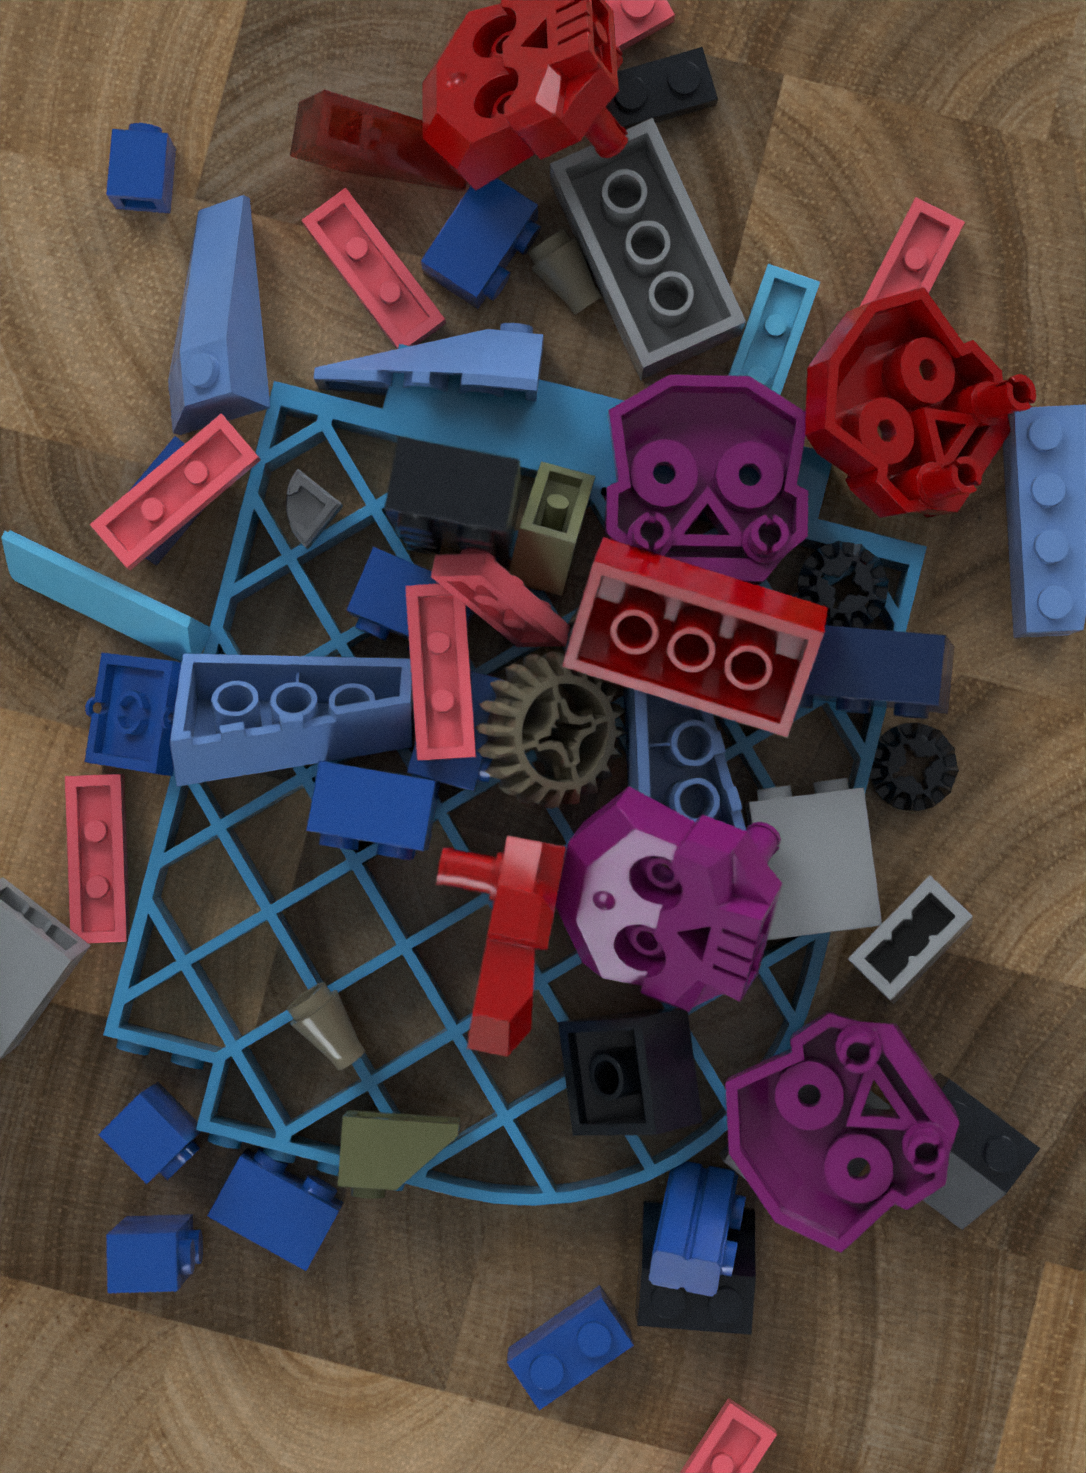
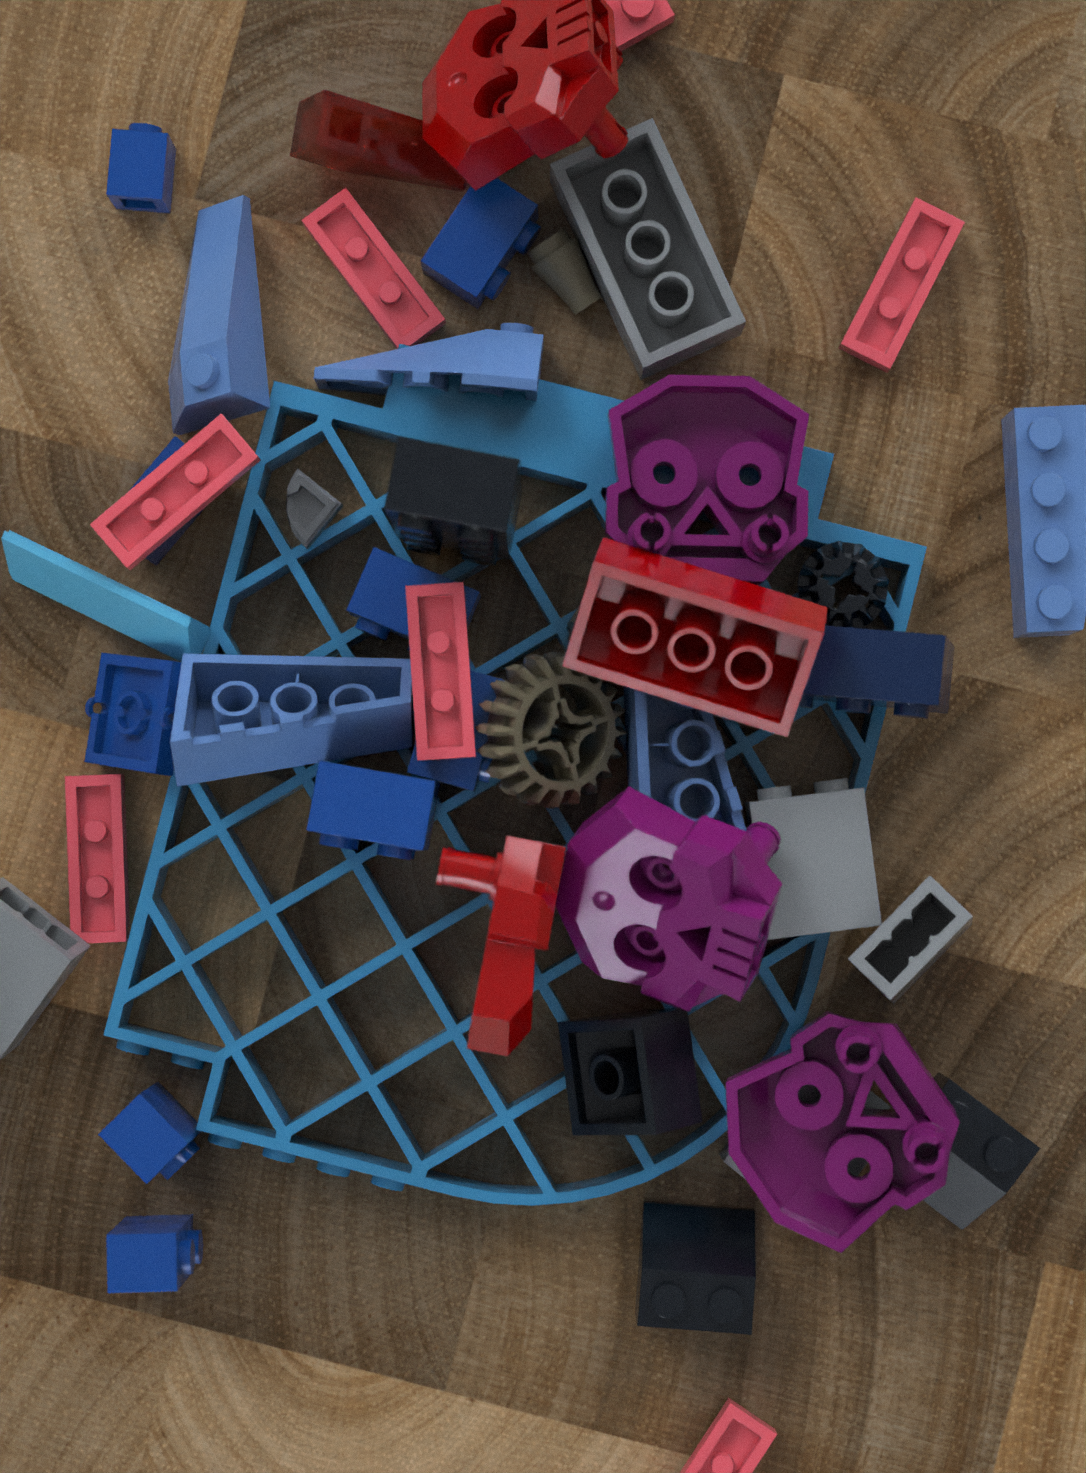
blue brick [207,1148,344,1271] -> none
dark tan cone [287,982,366,1071] -> none
olive slope [338,1110,461,1199] -> none
coral plate [431,548,570,647] -> none
blue brick [507,1285,634,1410] -> none
olive slope [509,461,595,595] -> none
black plate [606,47,718,129] -> none
blue brick [649,1161,746,1297] -> none
medium azure plate [728,264,820,395] -> none
red brick [805,287,1036,518] -> none
black gear [870,722,959,811] -> none

